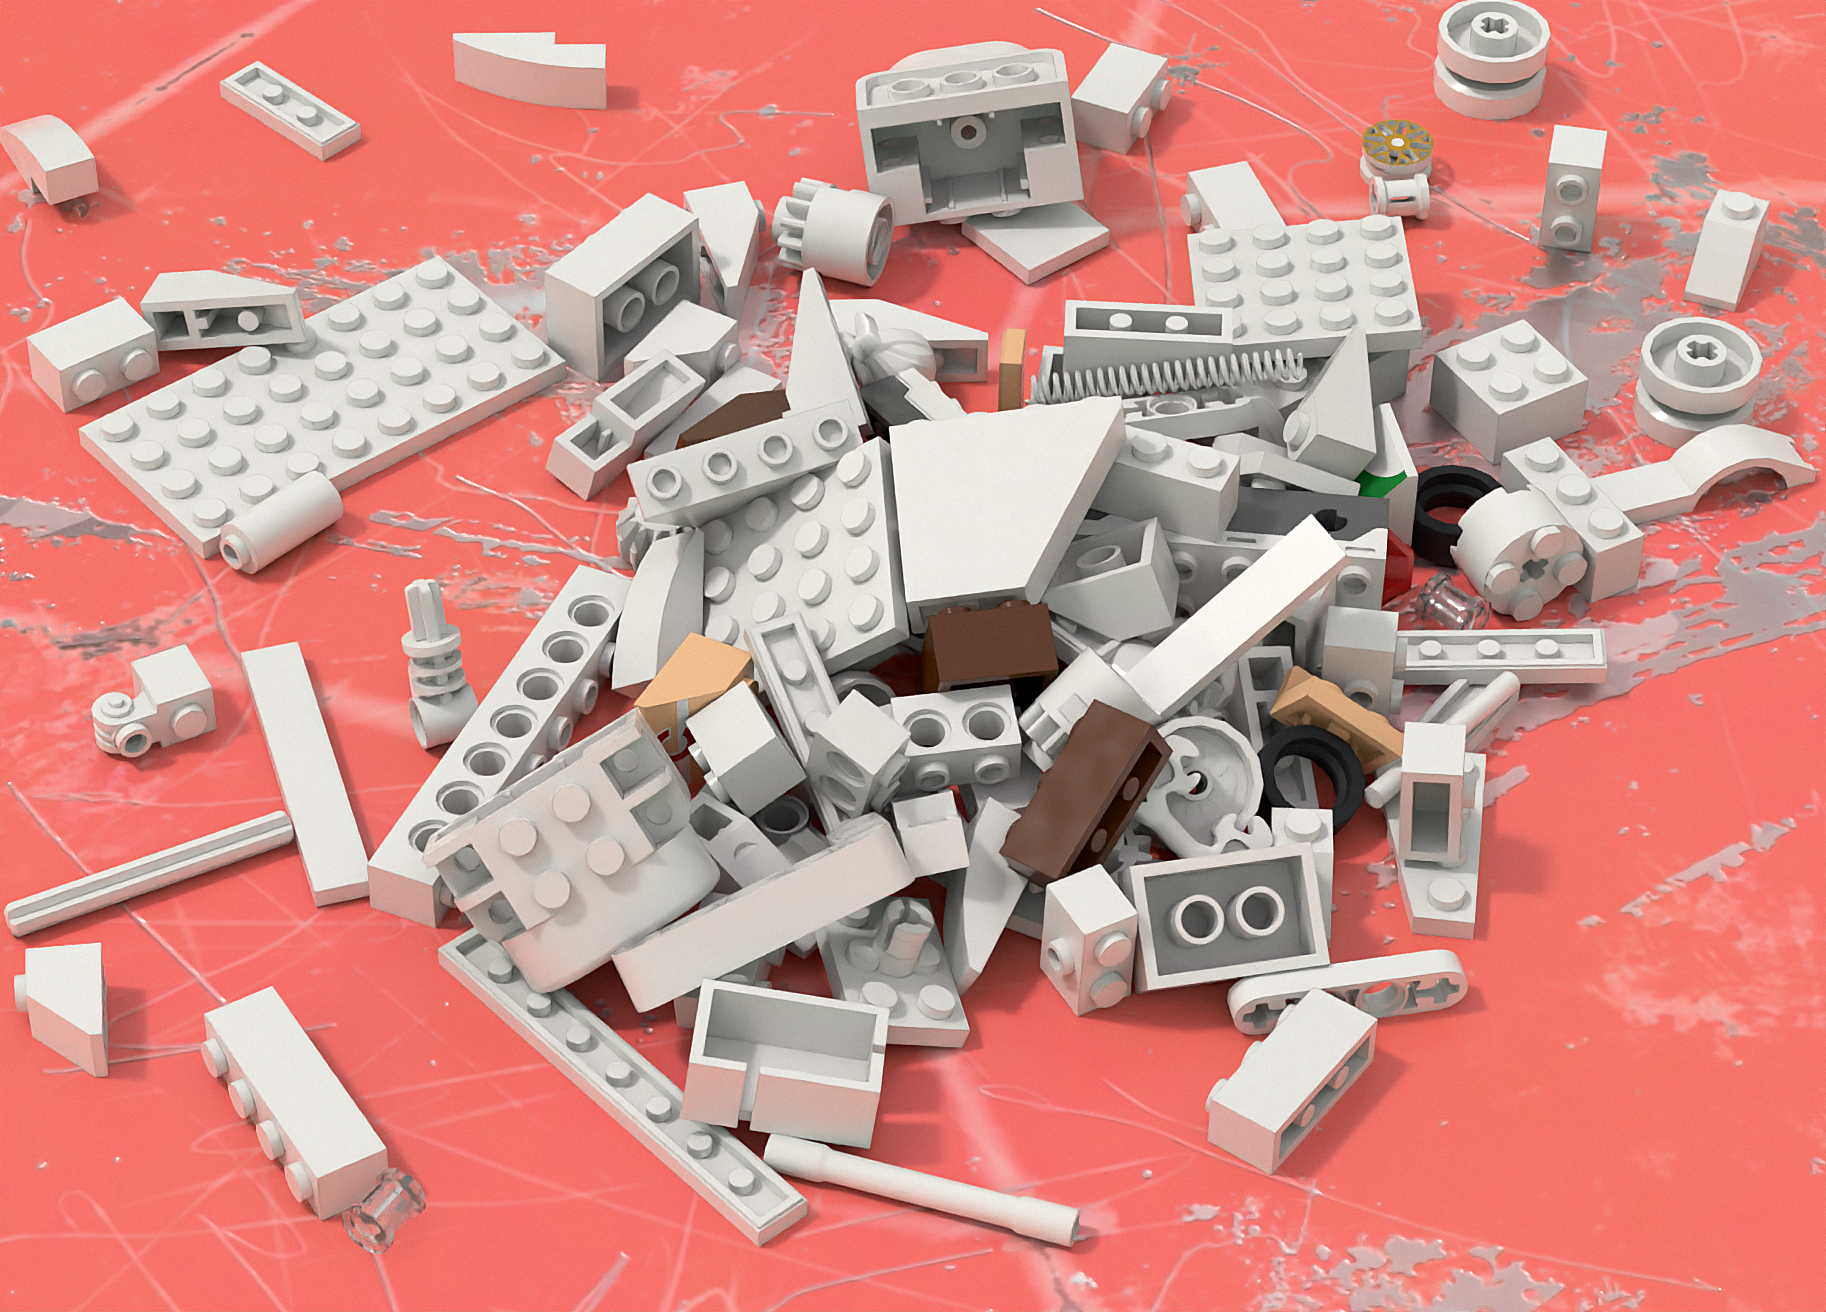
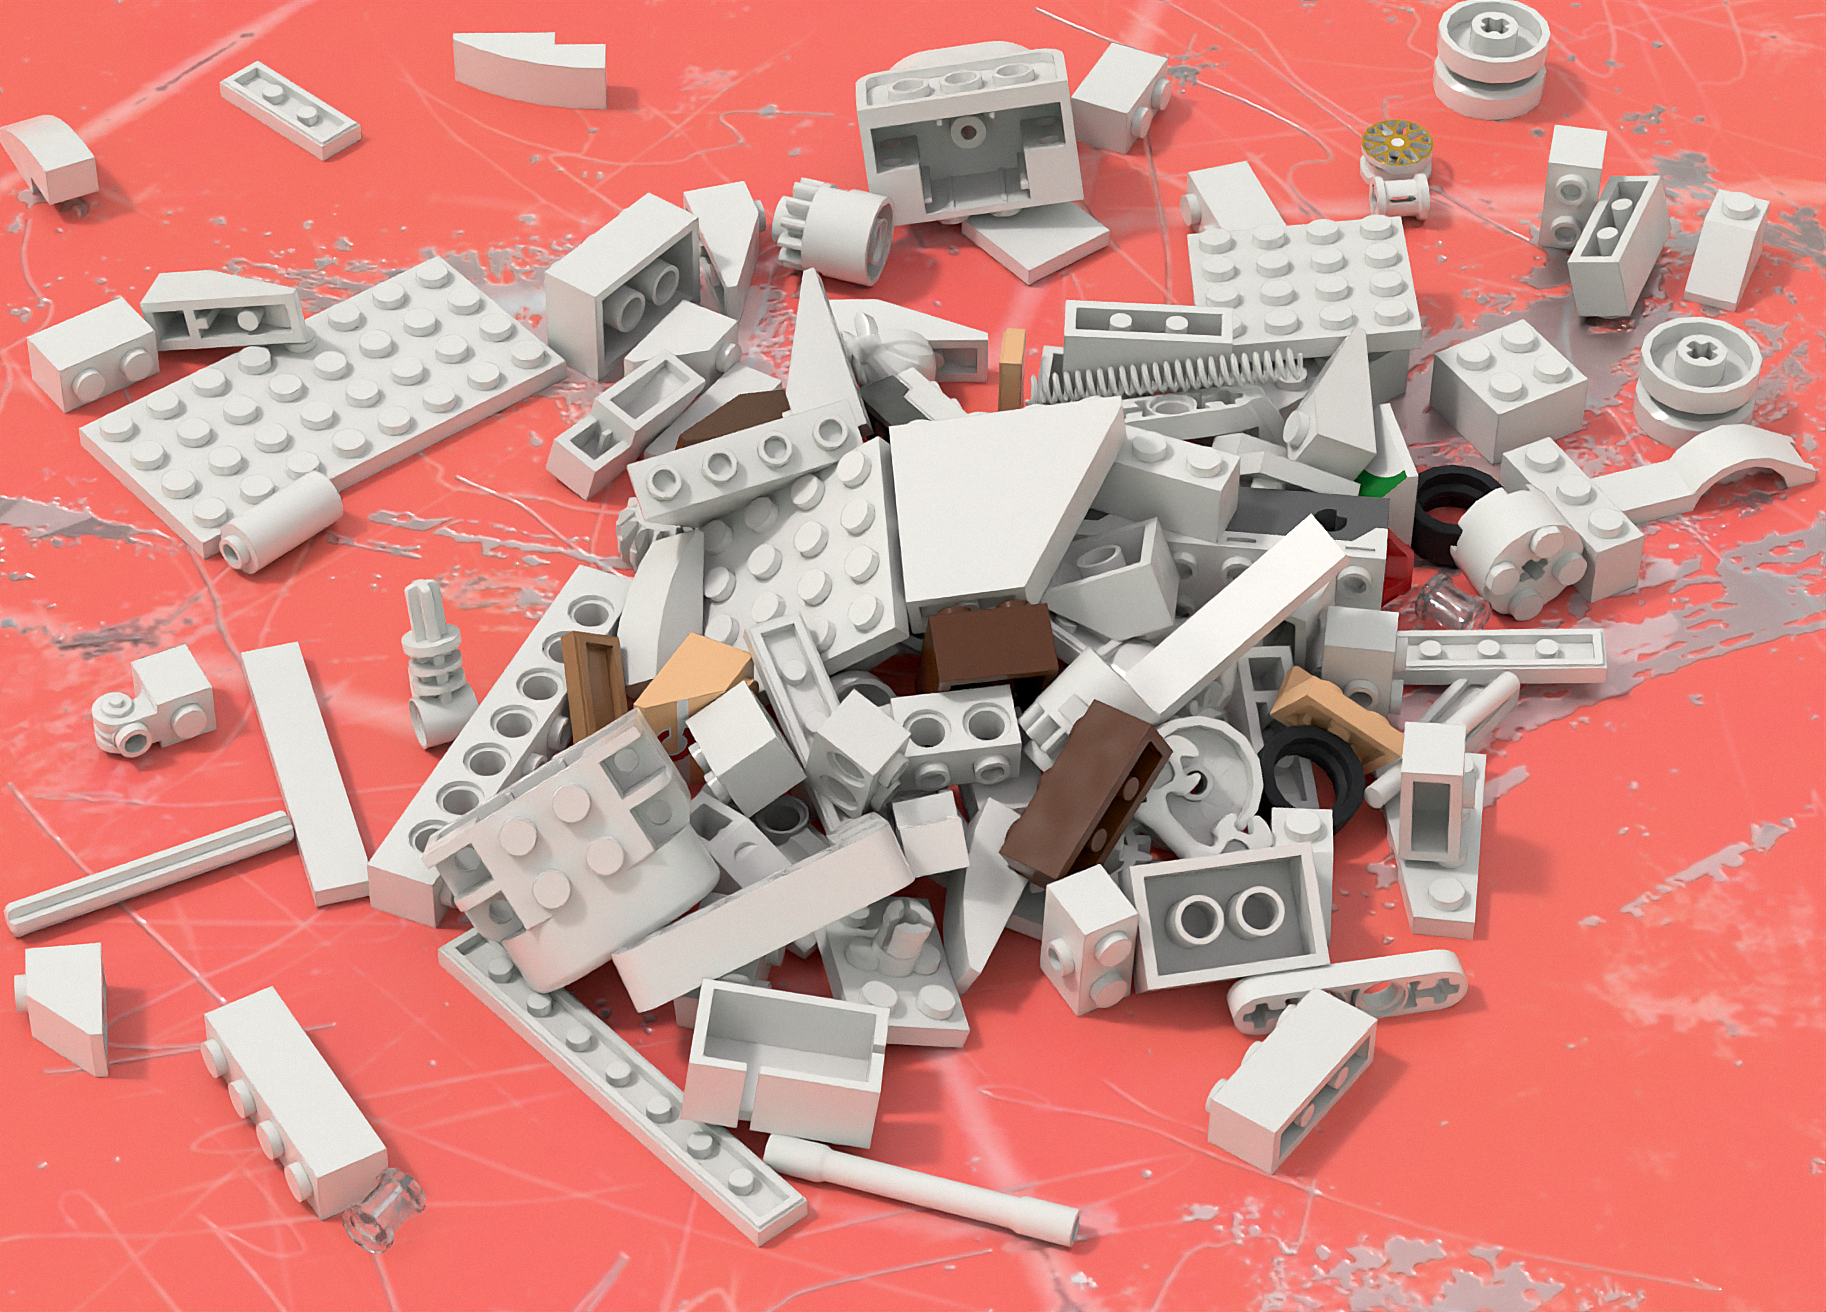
none -> medium nougat tile [561,631,628,744]
none -> white brick [1567,175,1672,319]

